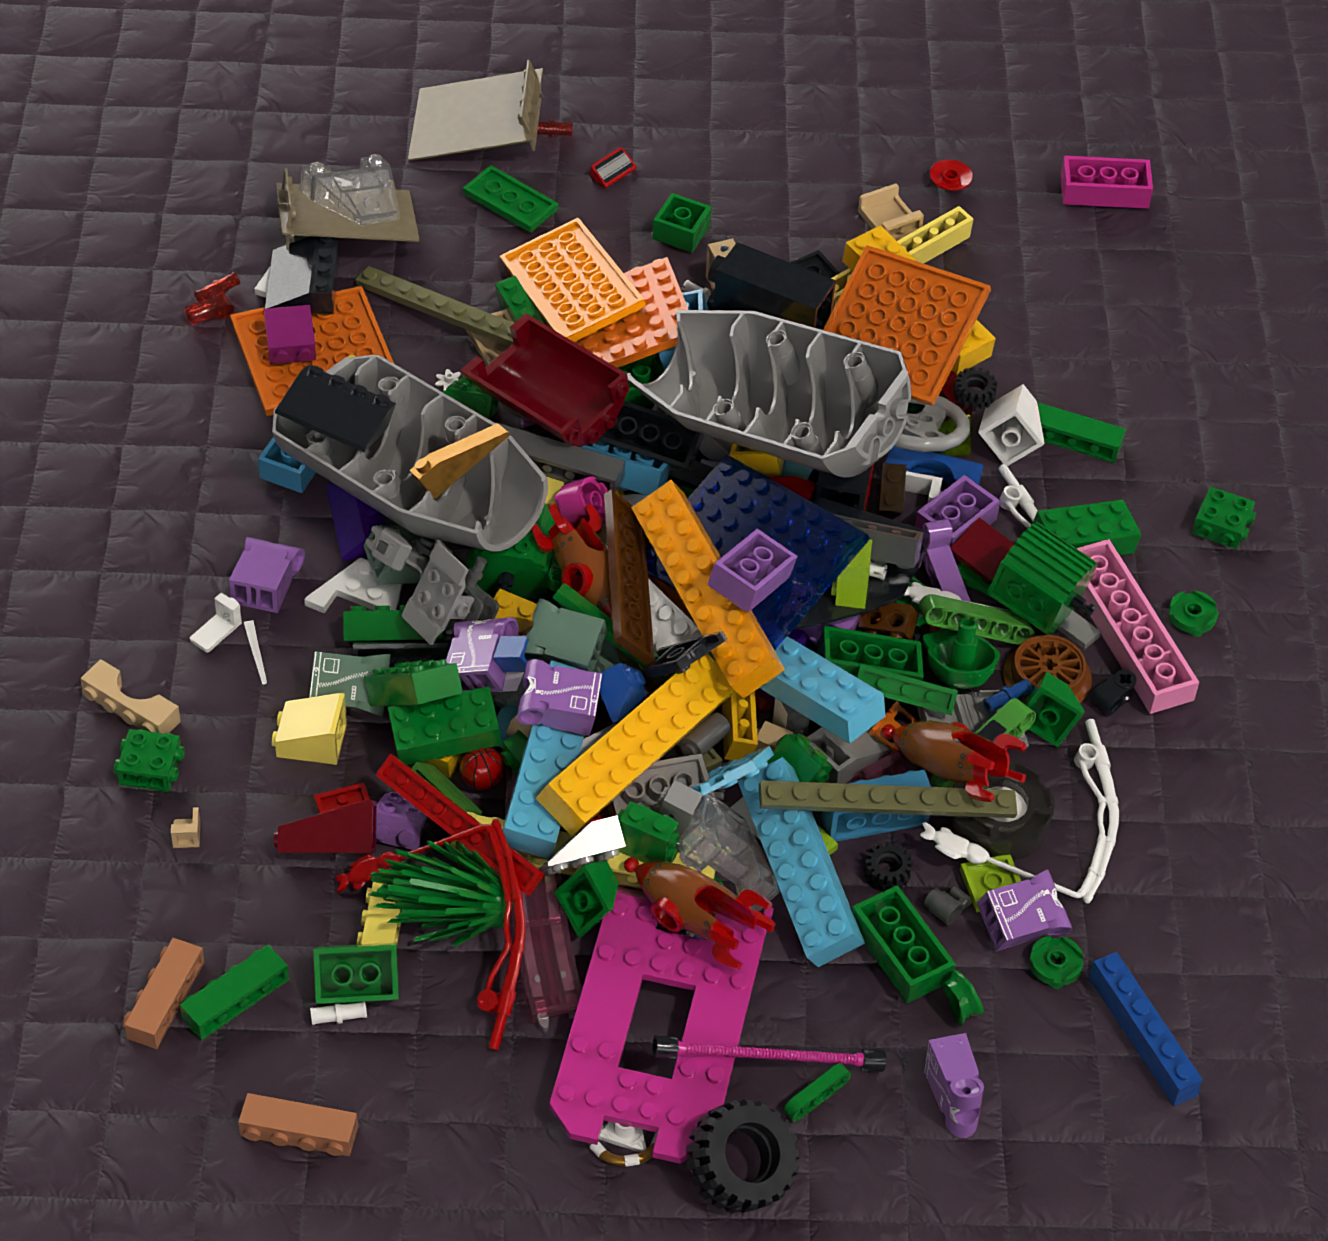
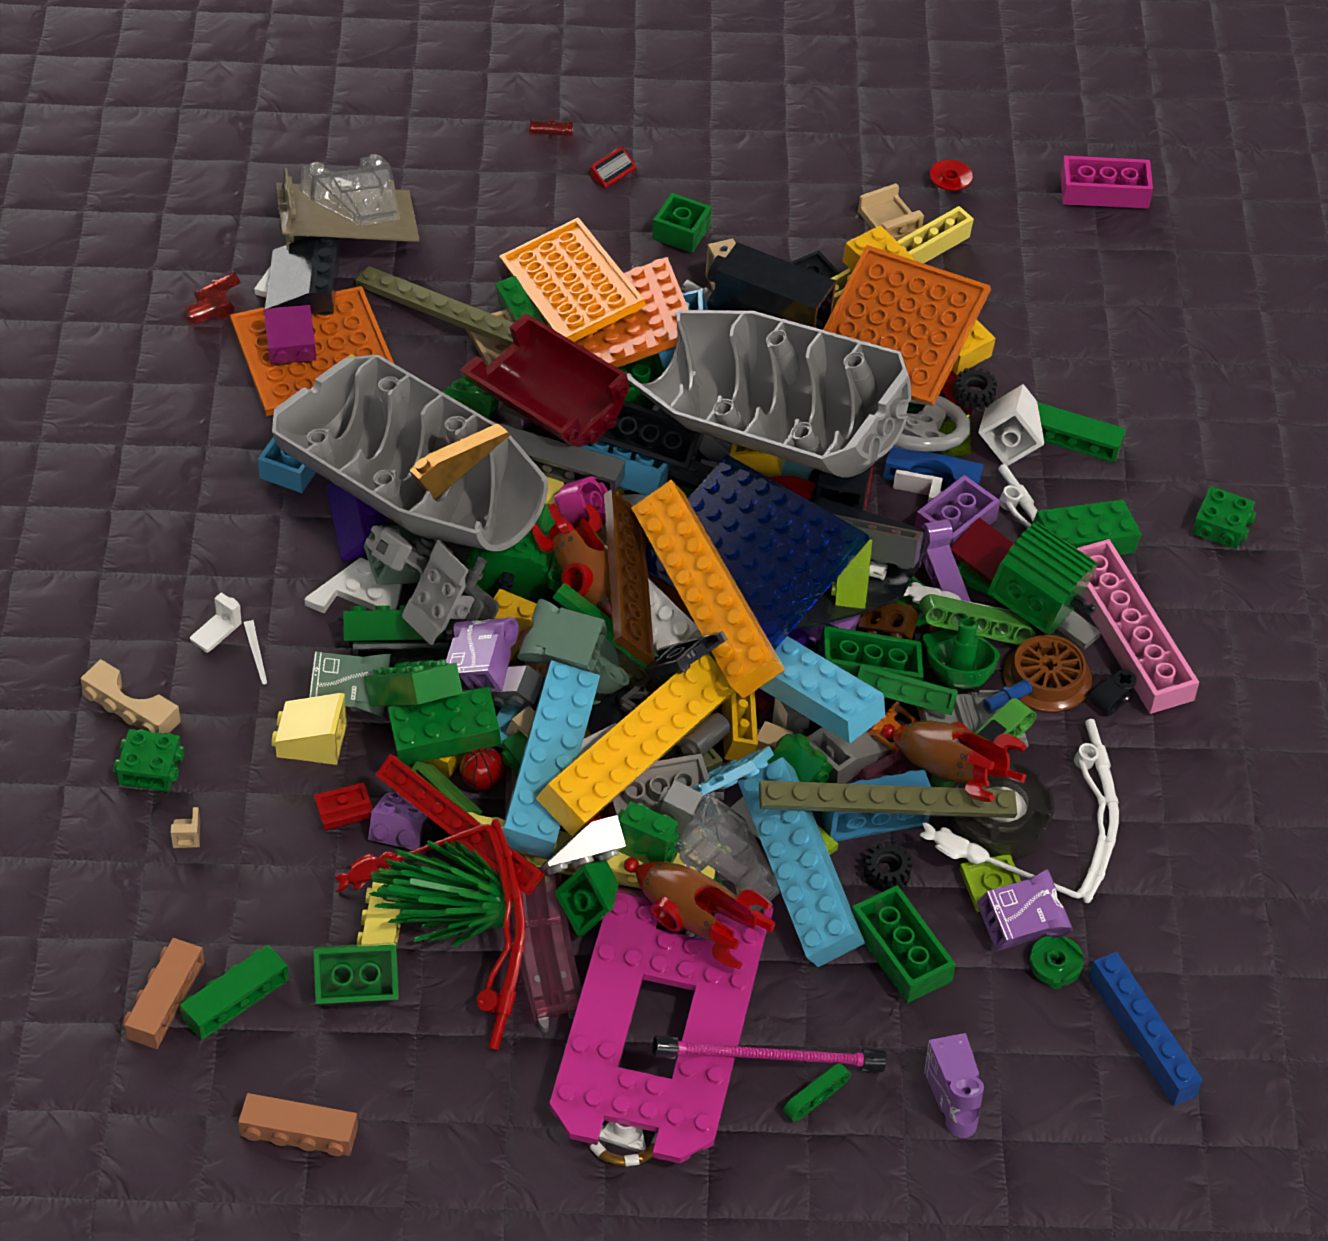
medium lavender piece [229,537,306,613] -> none
dark red slope [273,800,377,853] -> none
black slope [275,365,396,452] -> none
white pin [310,1001,367,1025] -> none
door [408,60,544,161] -> none
white plant [435,369,461,390] -> none
green plate [463,165,558,233] -> none
panel [493,636,529,672] -> none
medium lavender piece [517,659,602,736] -> none
blue slope [599,663,646,724] -> none
black tyre [686,1099,800,1213] -> none
medium lavender brick [707,529,798,613] -> none
dark brown brick [877,463,907,515] -> none
flat silver piece [924,886,972,926] -> none
green hat [942,970,984,1027] -> none
green slope [1023,671,1085,748] -> none
green plate [1168,591,1219,637] -> none

